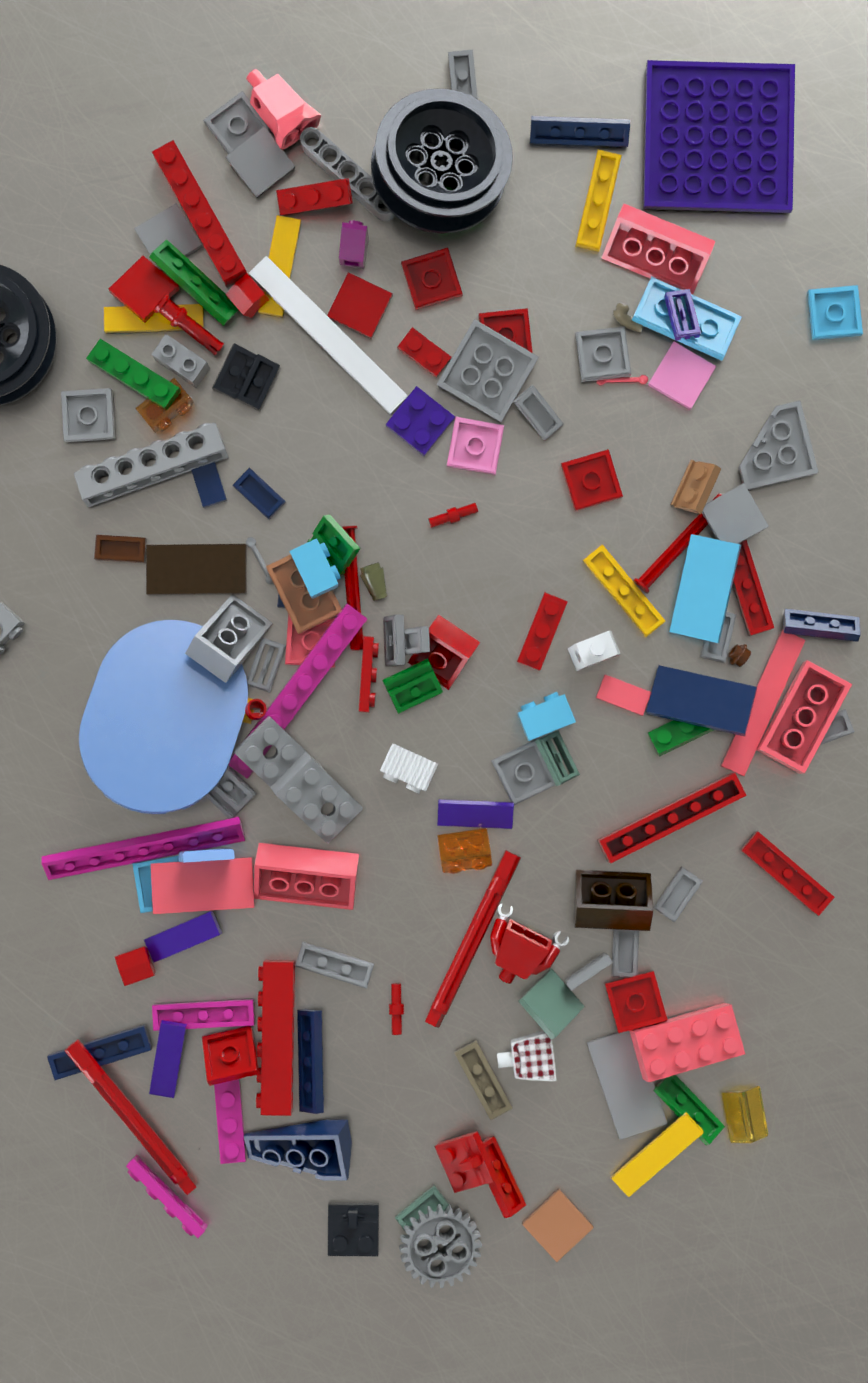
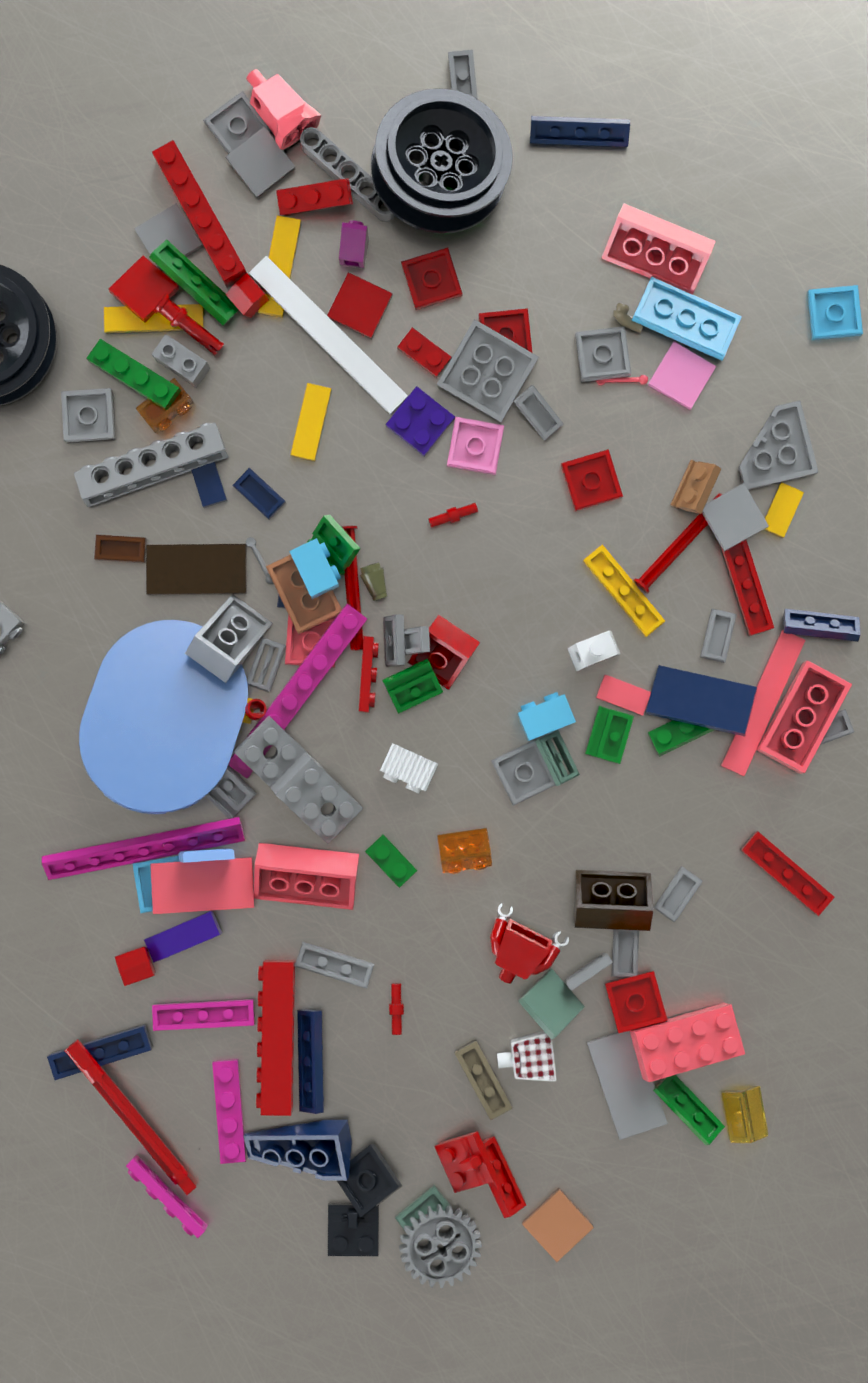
dark purple tile [149,1020,187,1098] -> none
red hinge [202,1026,259,1086] -> none
black slope [212,343,280,410] -> none
red piece [425,850,521,1028] -> none
dark purple tile [437,799,514,829] -> none
red plate [517,592,568,671] -> none
yellow tile [575,150,622,252] -> none
red brick [597,773,747,864] -> none
yellow tile [611,1112,703,1197] -> none
dark purple plate [643,60,795,213] -> none
tile [664,289,701,341] -> none
medium azure tile [669,534,741,643] -> none
reddish brown plate [728,644,751,667] -> none
none -> yellow tile [290,383,332,462]
none -> black hinge [337,1144,402,1217]
none -> green plate [365,834,418,888]
none -> green plate [585,706,634,764]
none -> yellow tile [764,482,804,538]

